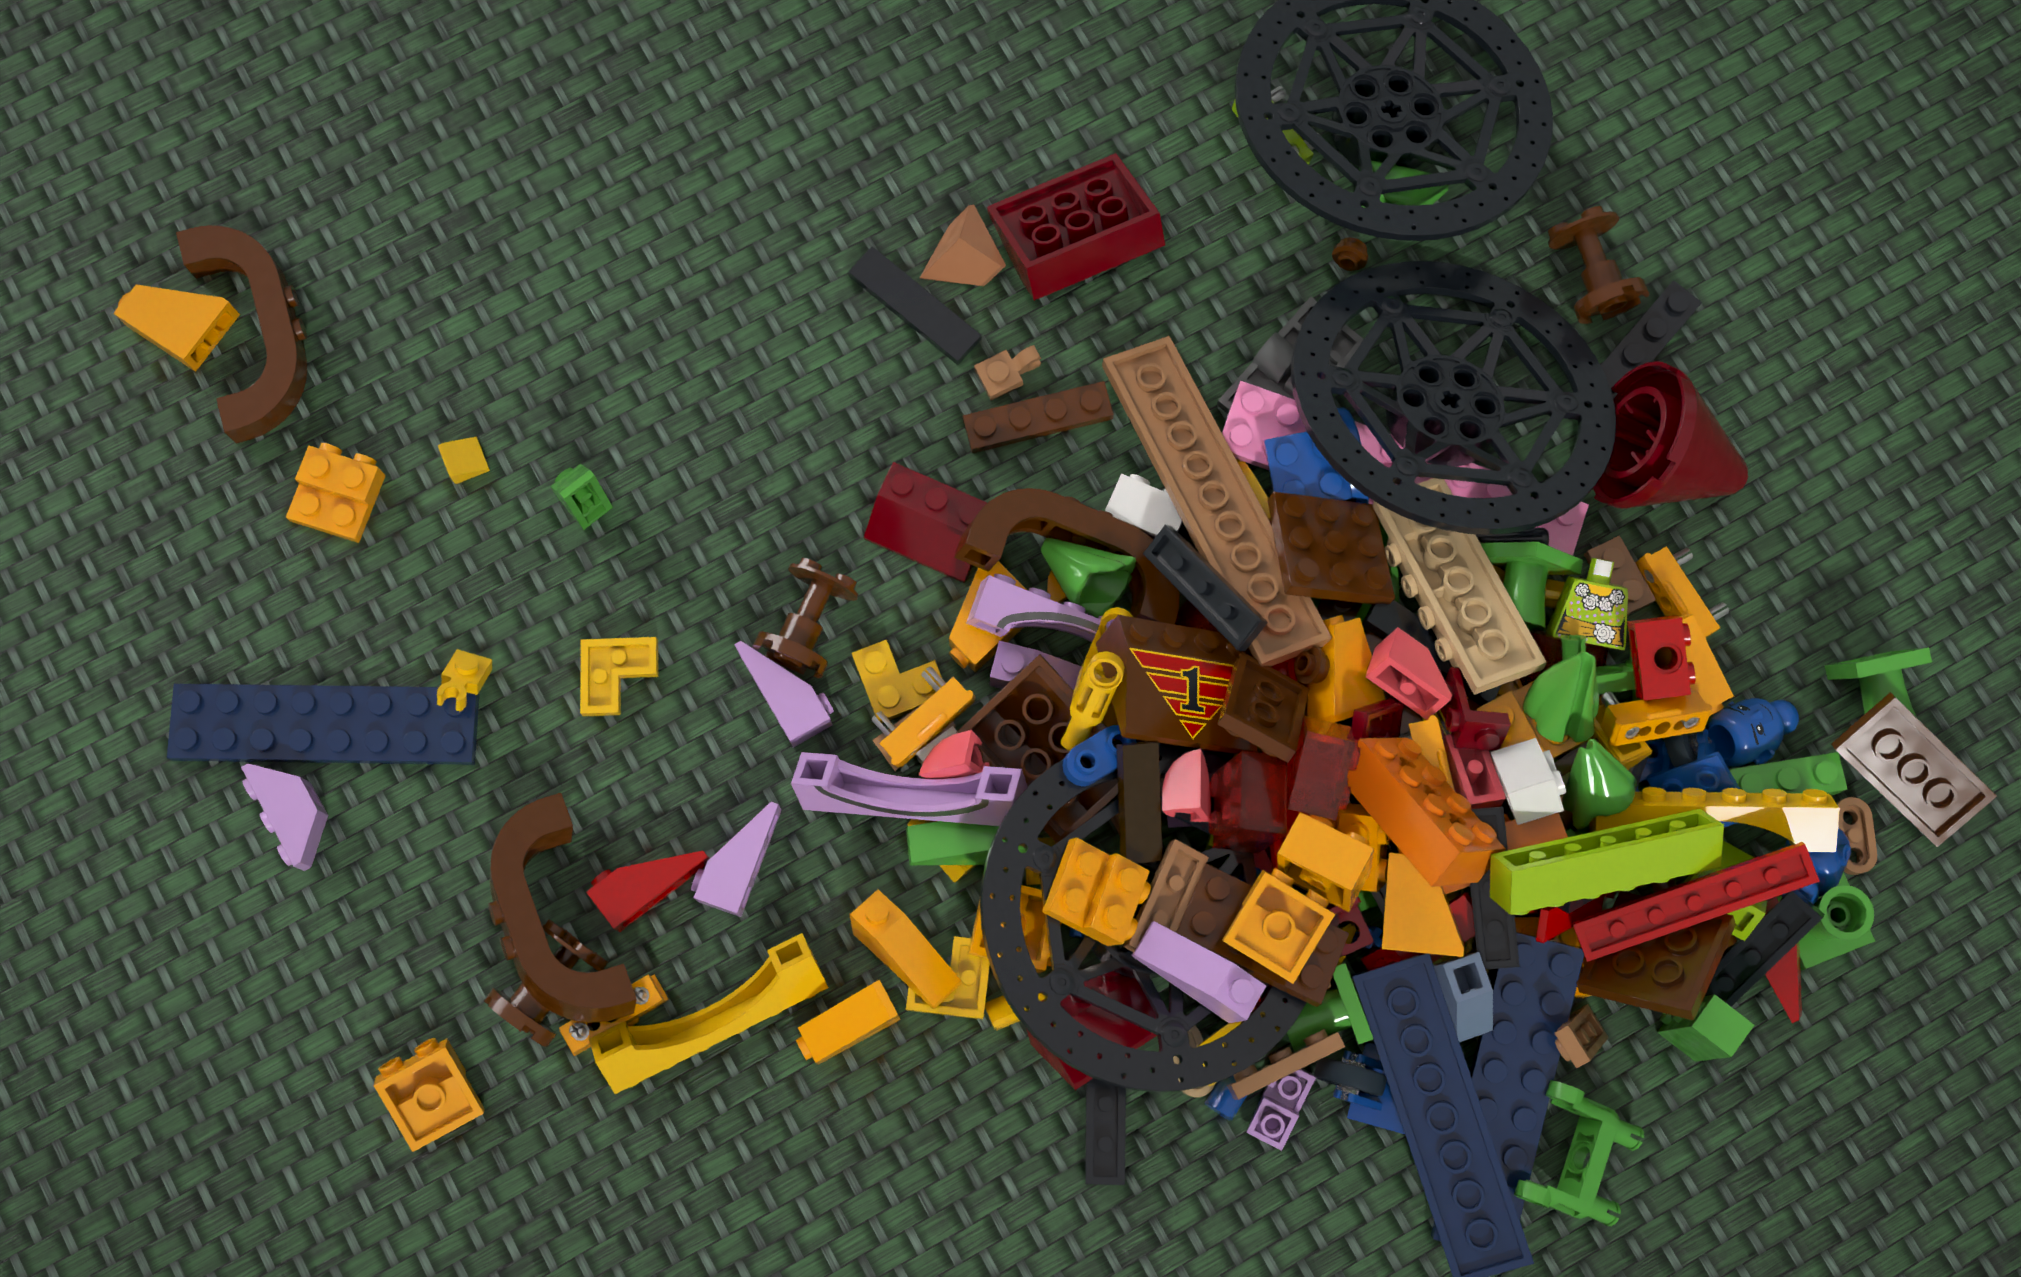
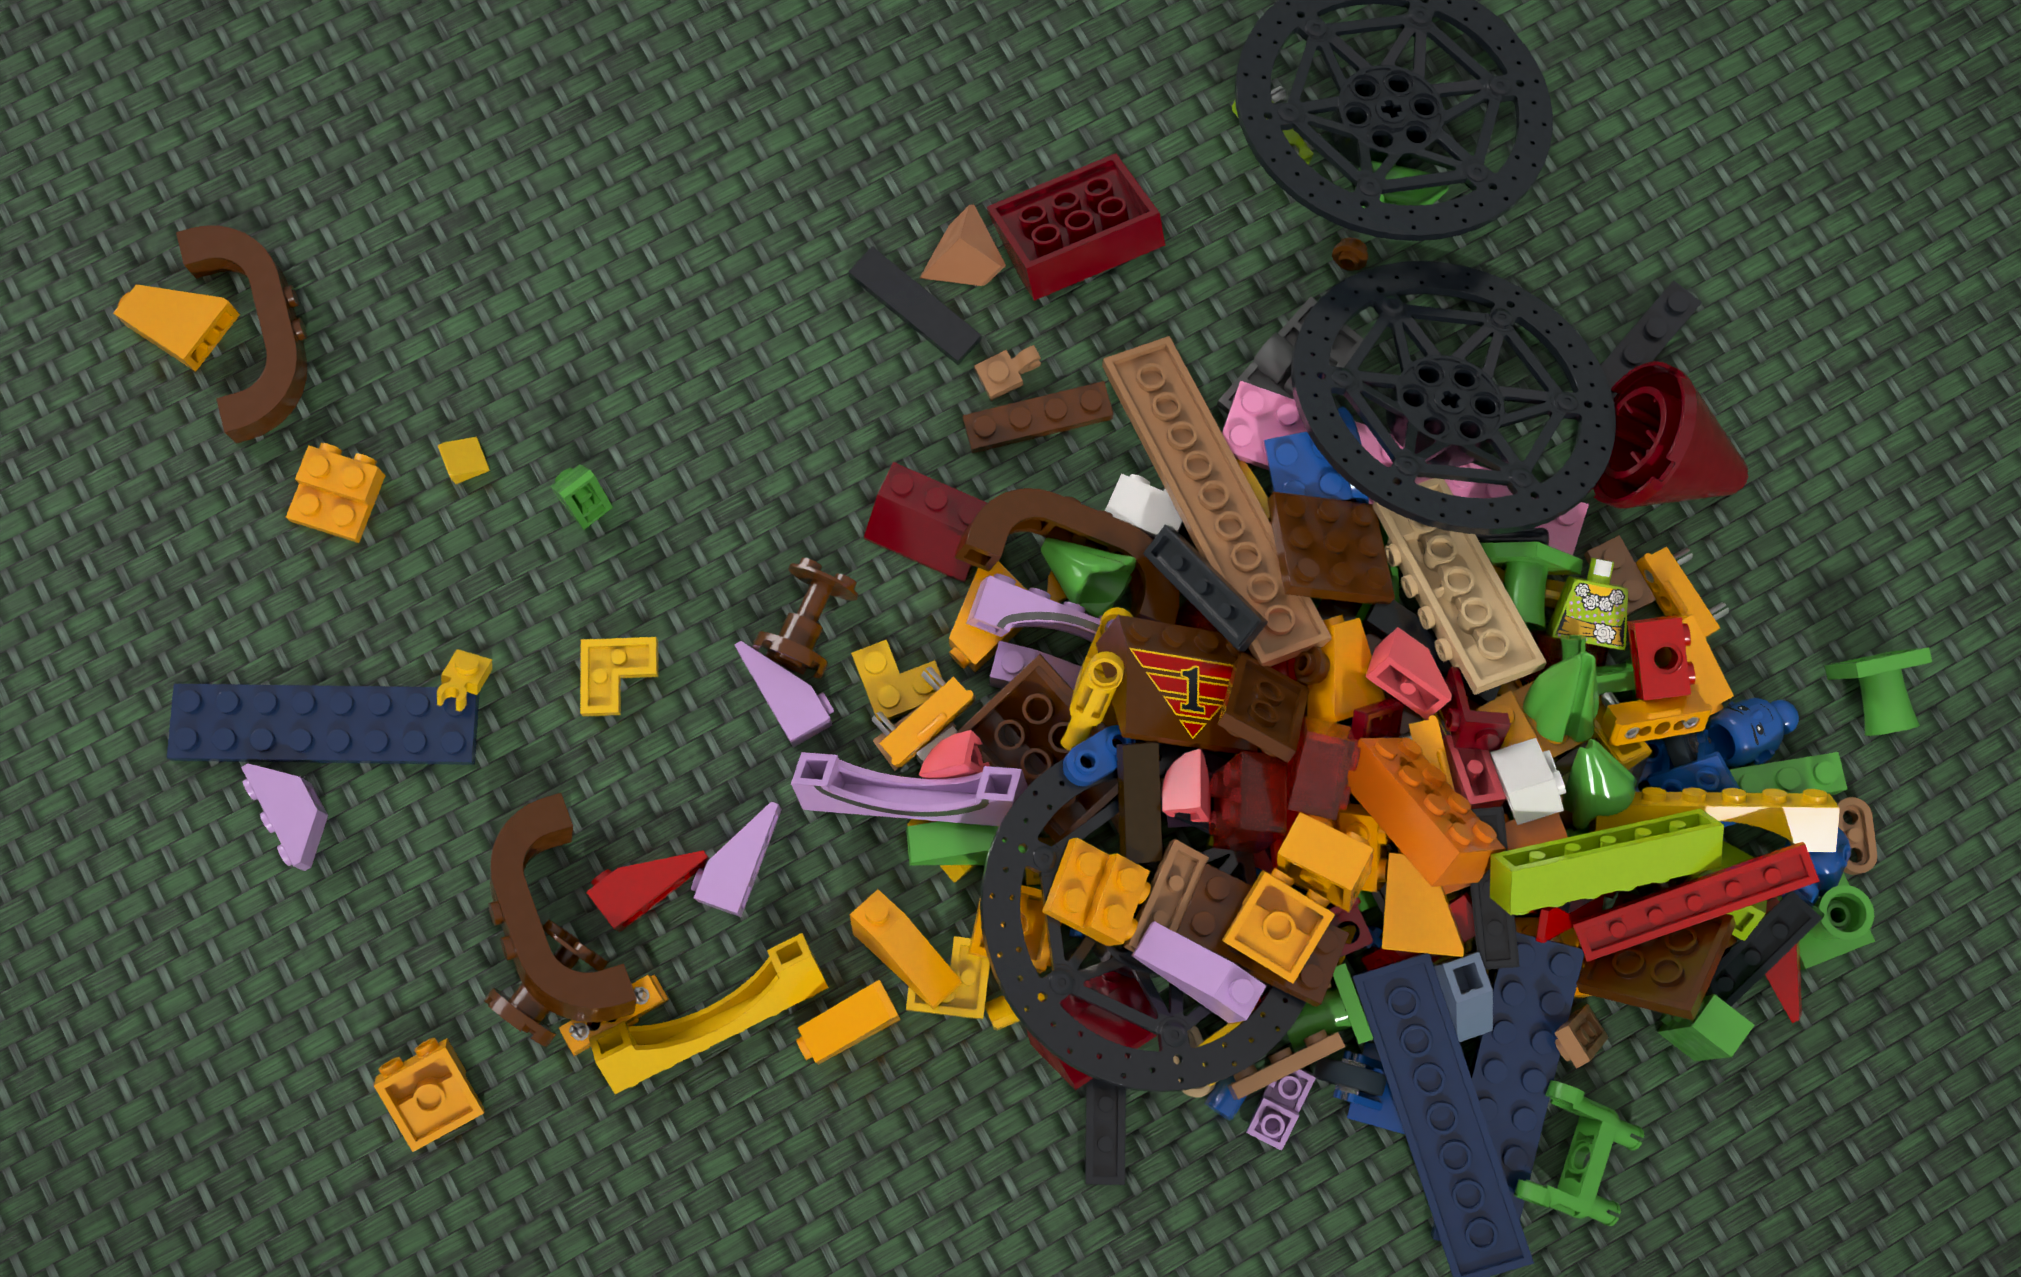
reddish brown piece [1548,206,1649,324] -> none
plate [1831,692,1997,847] -> none

